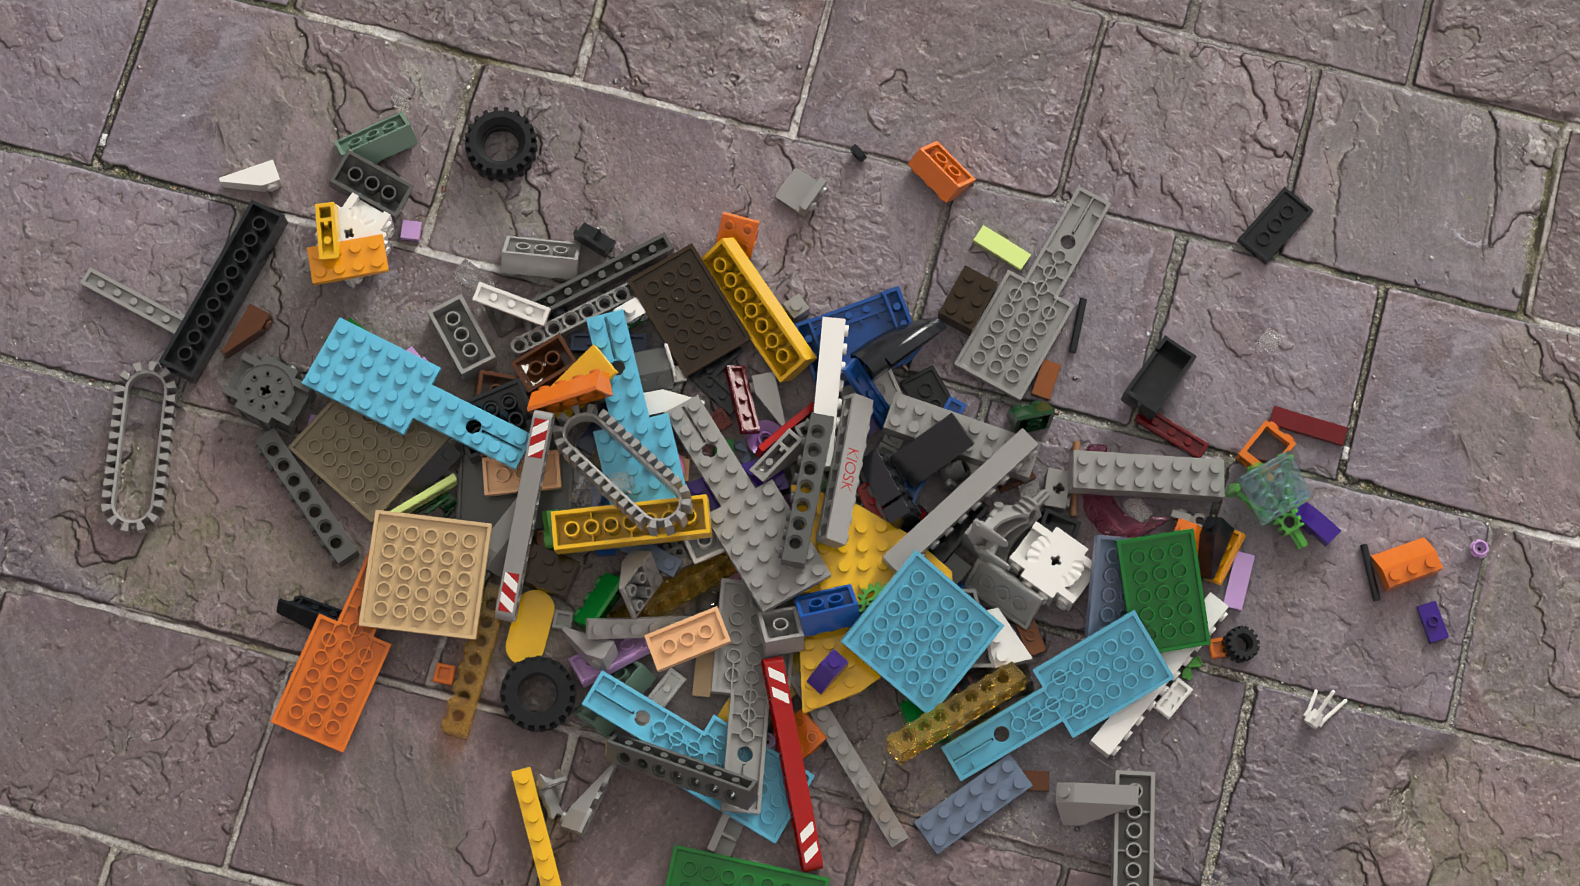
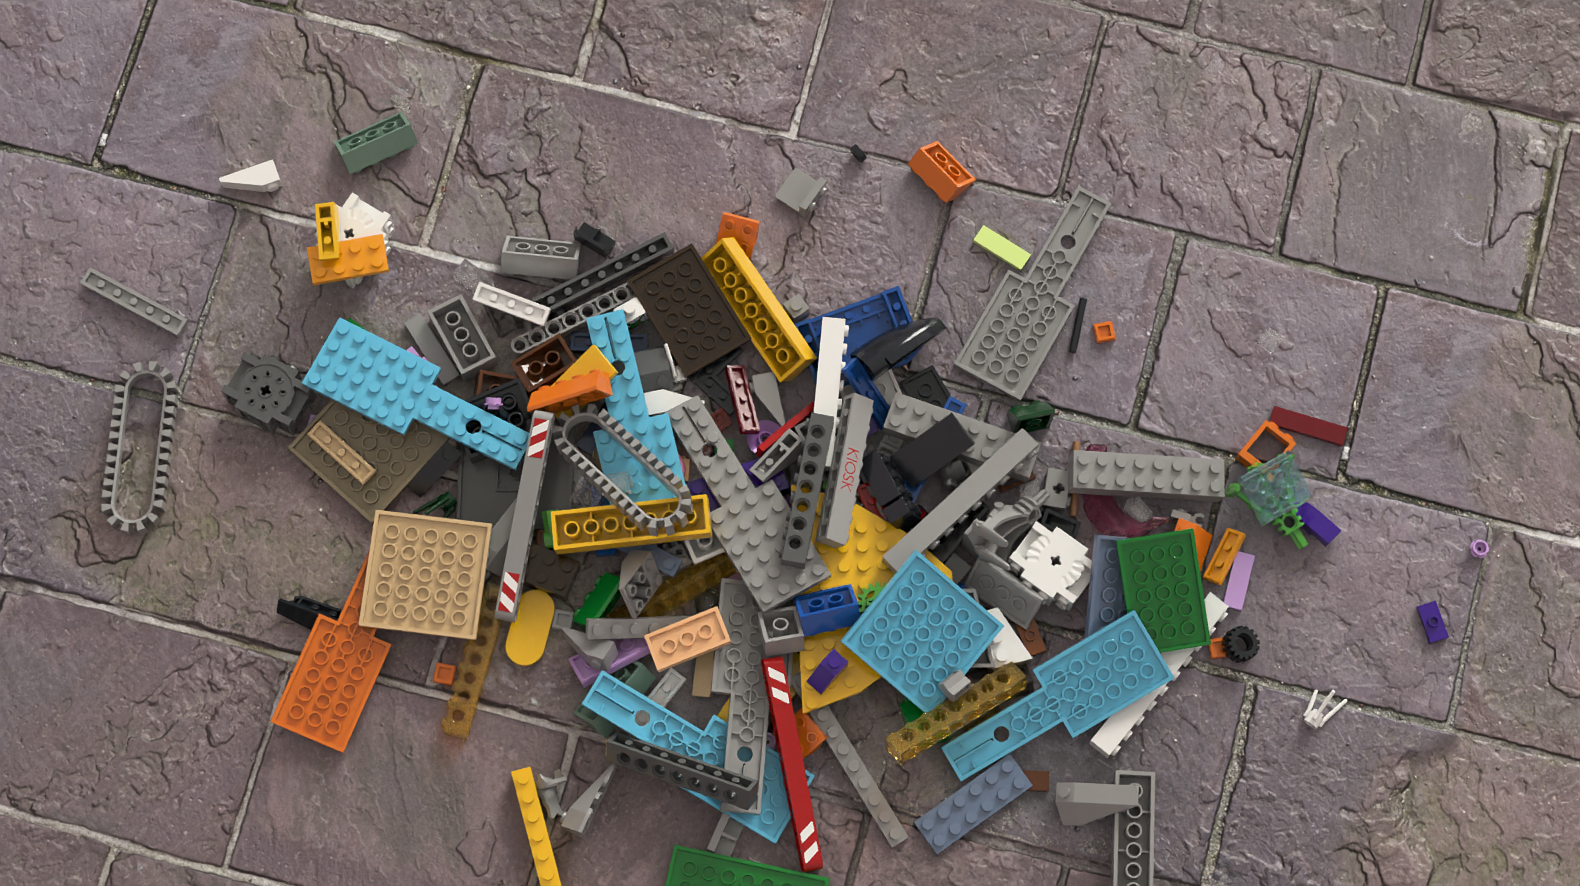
black brick [159,200,288,384] -> none
reddish brown slope [221,304,273,359] -> none
dark grey brick [254,427,360,568] -> none
dark grey slope [329,149,414,223] -> none
yellowish green tile [391,473,458,514] -> none
lavender tile [400,220,422,242] -> none
black tyre [465,107,538,182] -> none
light nougat plate [482,450,562,497] -> none
black tyre [500,656,576,732] -> none
sand blue piece [734,439,752,464] -> none
dark brown brick [937,265,999,336] -> none
dark orange tile [1031,359,1061,401] -> none
black piece [1120,335,1197,421] -> none
dark red tile [1134,413,1209,458] -> none
white plate [1153,677,1193,720] -> none
bright green piece [1181,656,1202,680] -> none
black slope [1198,516,1234,580] -> none
black tile [1237,187,1314,265] -> none
black bar [1360,544,1381,601] -> none
orange slope [1371,537,1443,592] -> none
none -> tan tile [307,420,377,485]
none -> light grey tile [404,314,460,386]
none -> lavender plate [484,397,503,409]
none -> light grey piece [938,670,971,702]
none -> orange tile [1093,321,1116,344]

